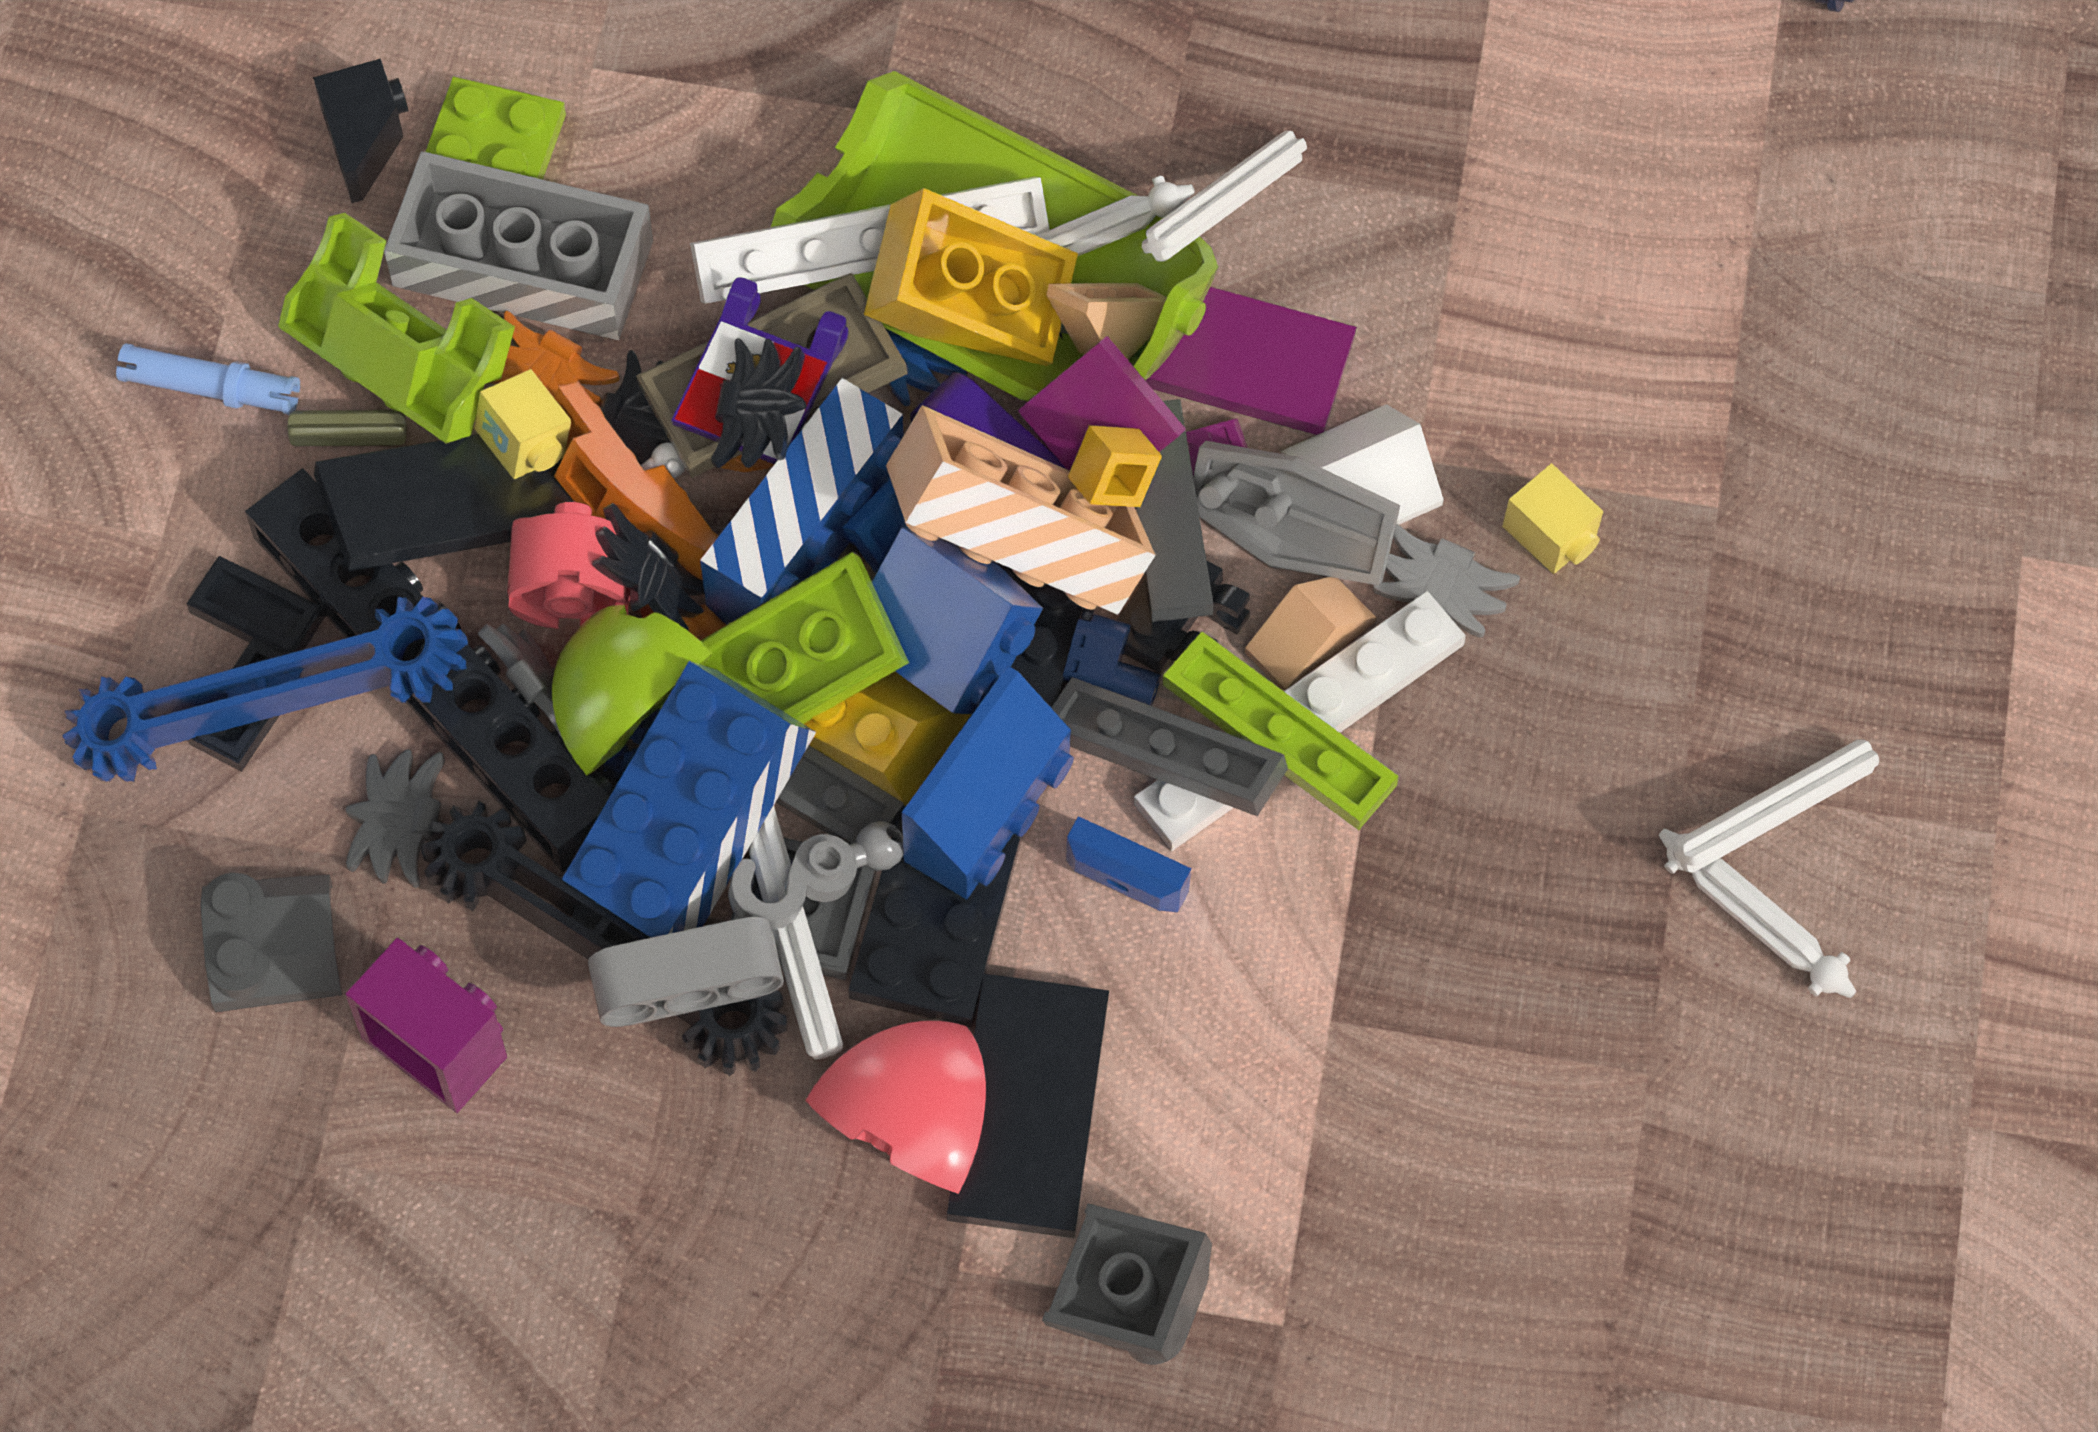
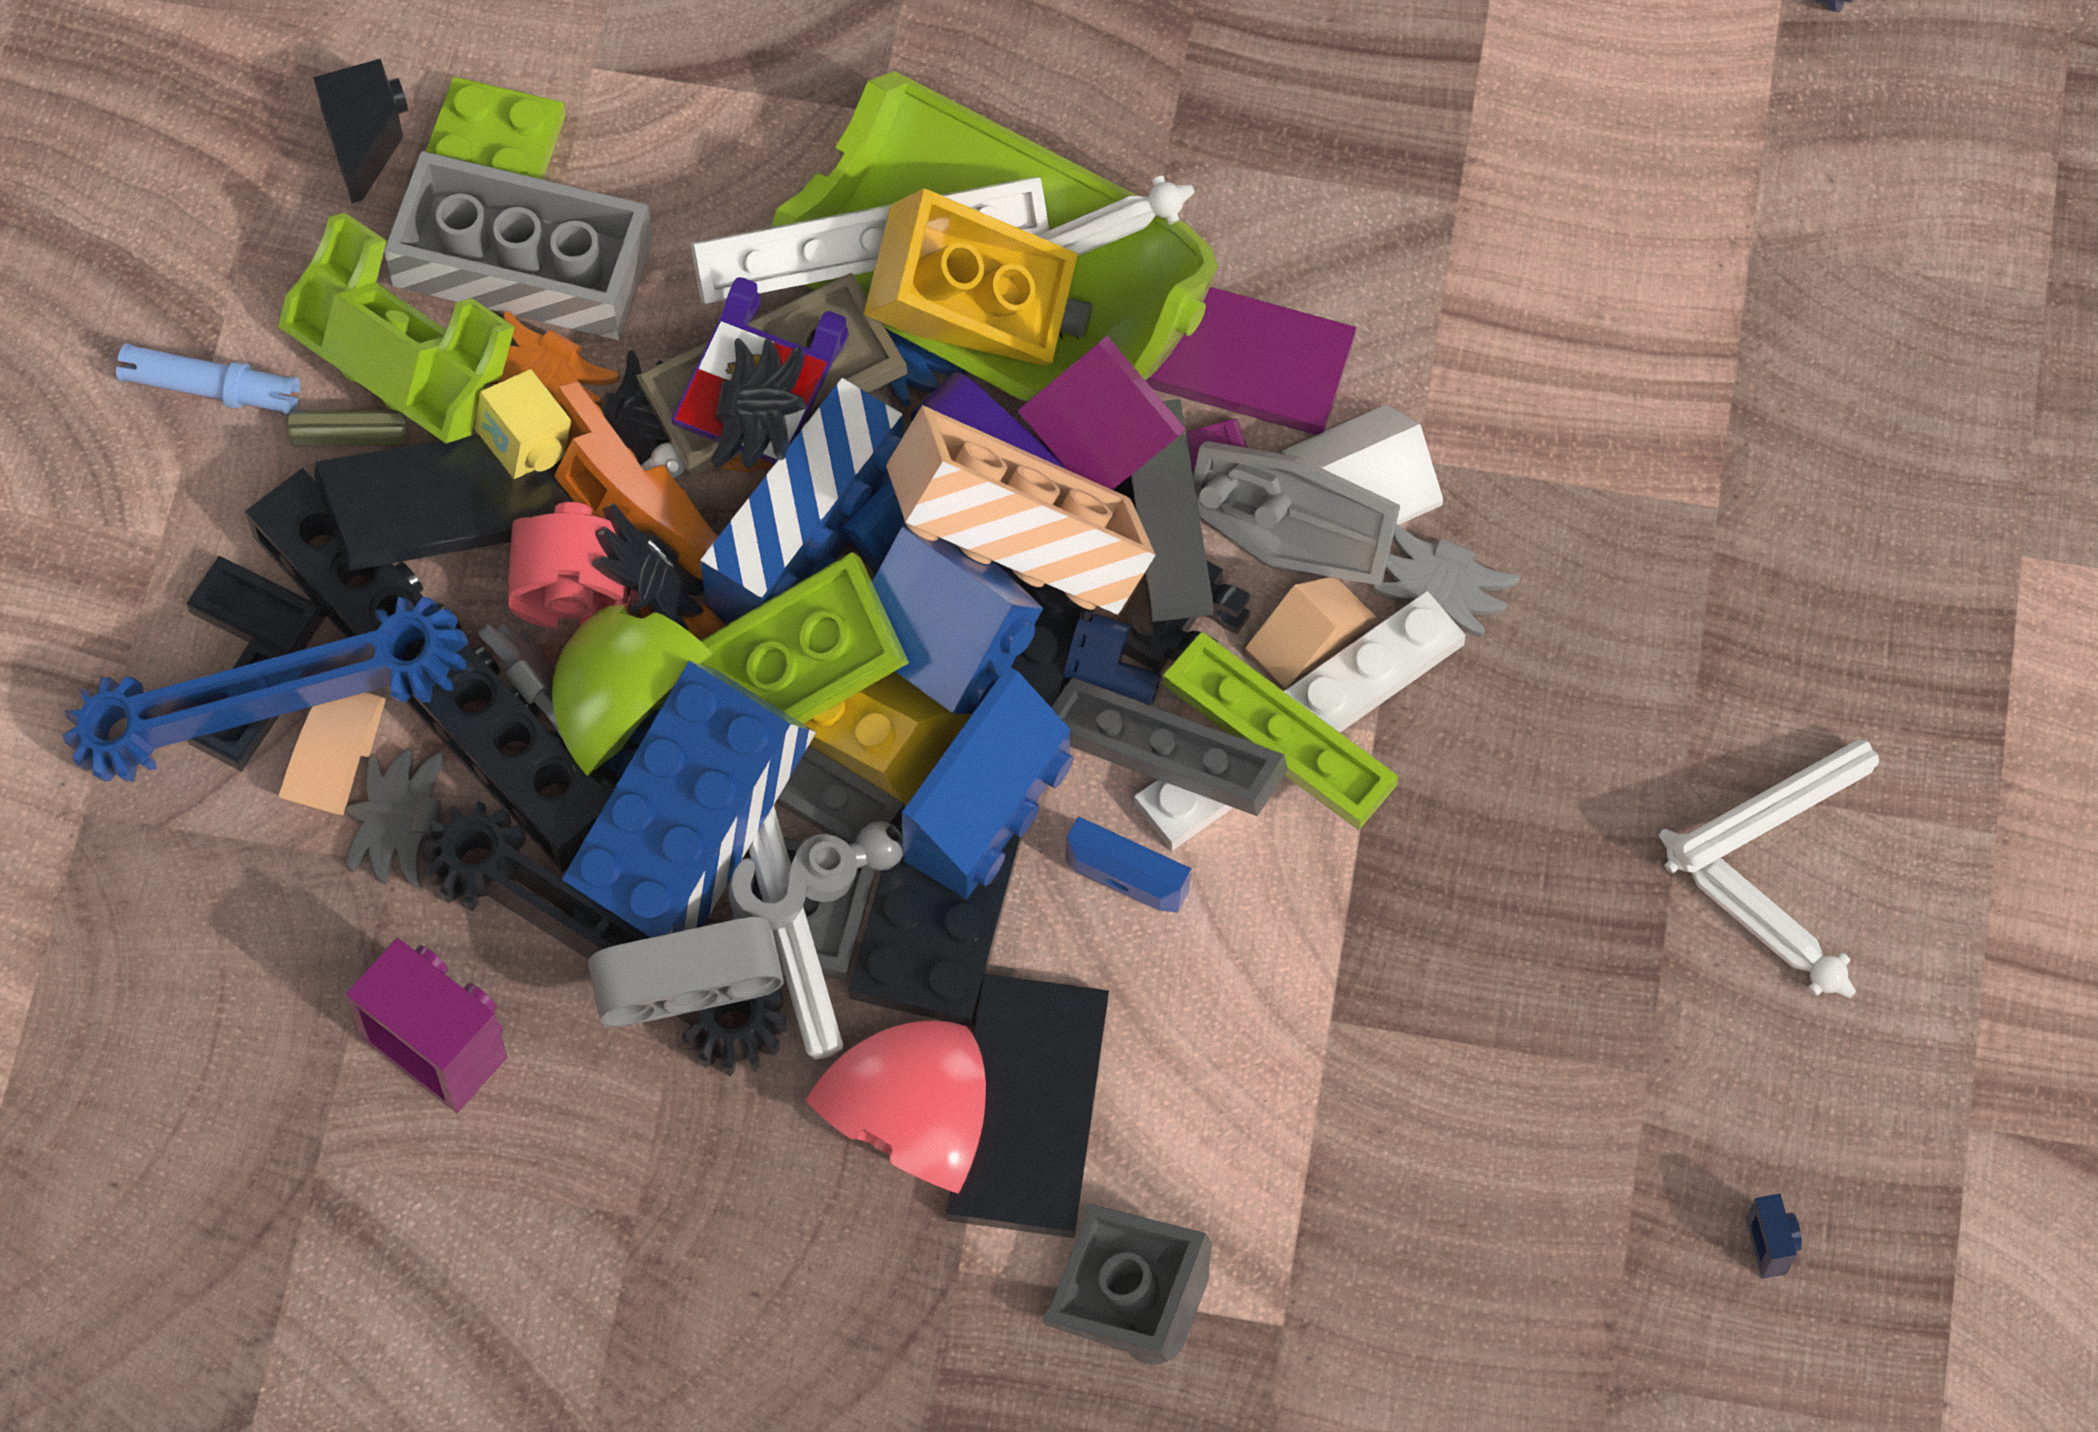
dark grey slope [200,873,342,1013] -> none
light nougat slope [1047,283,1167,360] -> none
yellow plate [1068,425,1162,507] -> none
white axle [1142,131,1307,261] -> none
light yellow brick [1502,463,1603,575] -> none
none -> light nougat slope [278,692,386,815]
none -> dark blue plate [1745,1193,1802,1279]

